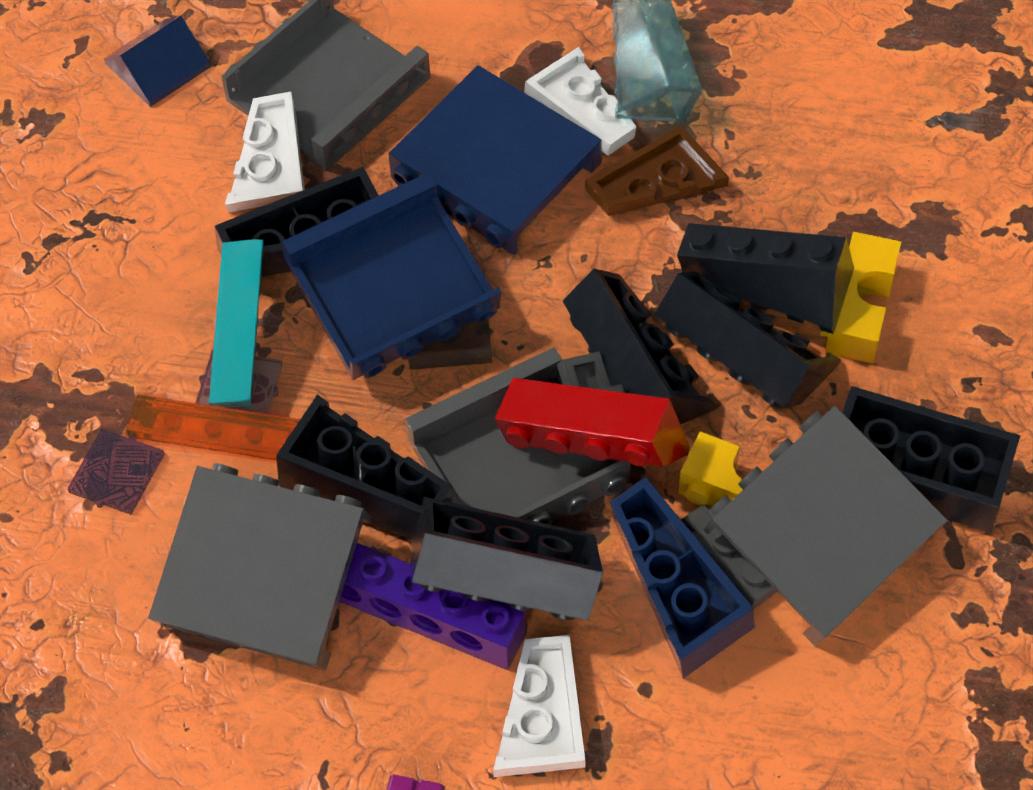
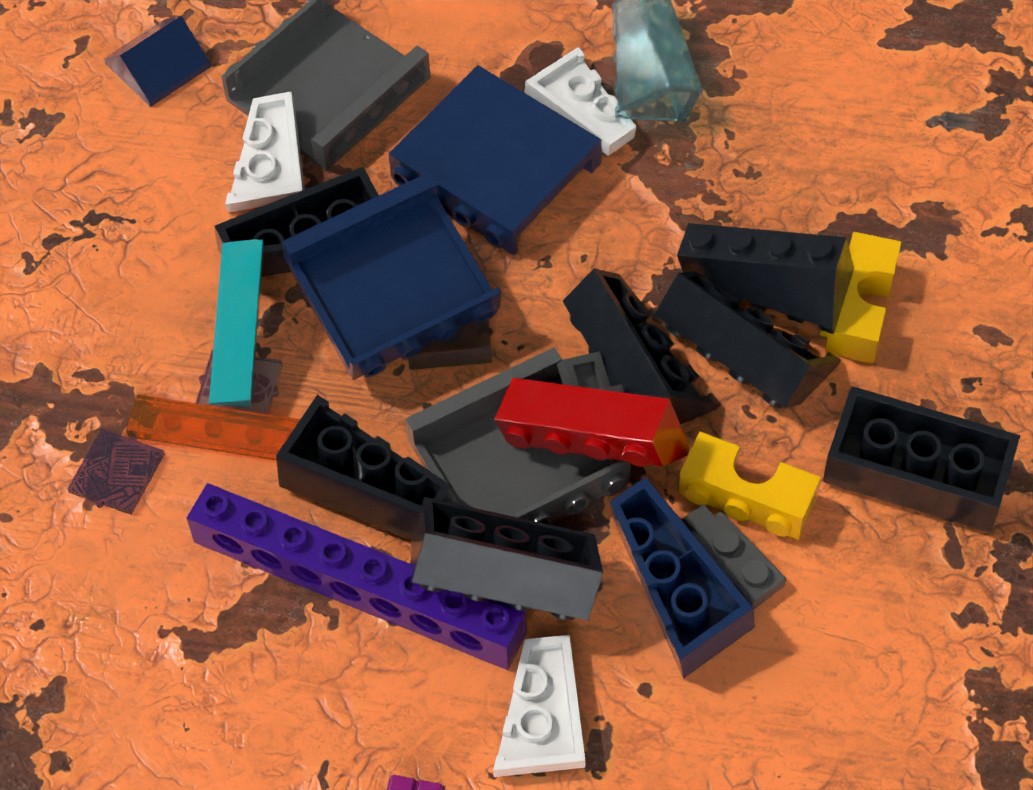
dark grey panel [148,463,372,671] -> none
reddish brown wing [585,126,729,216] -> none
dark grey panel [704,405,947,646] -> none

